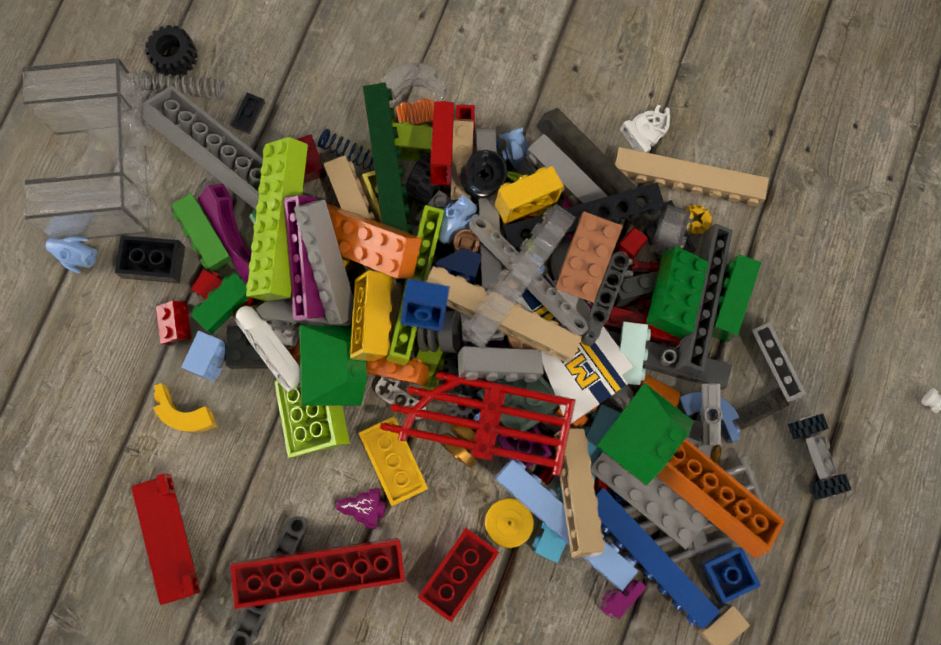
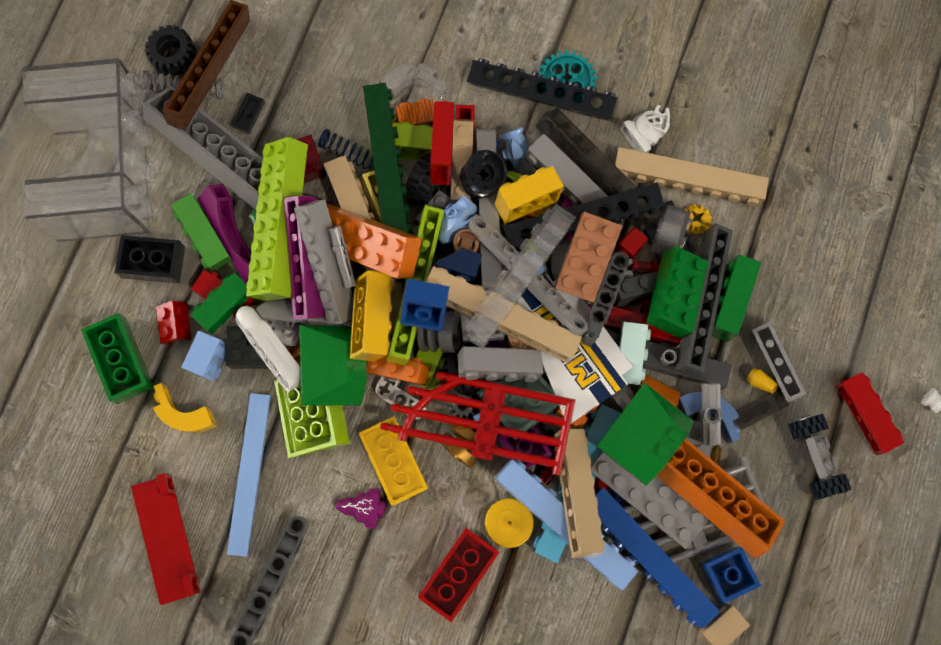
light blue animal [45,236,98,273] -> none
red brick [230,538,405,609] -> none
magenta plate [599,579,646,619] -> none
none -> green brick [81,313,154,404]
none -> reddish brown brick [163,0,250,131]
none -> light blue tile [227,393,271,557]
none -> light grey pin [328,225,356,288]
none -> black brick [467,58,619,122]
none -> teal gear [538,49,597,111]
none -> yellow cone [747,368,779,394]
none -> red brick [835,372,904,455]

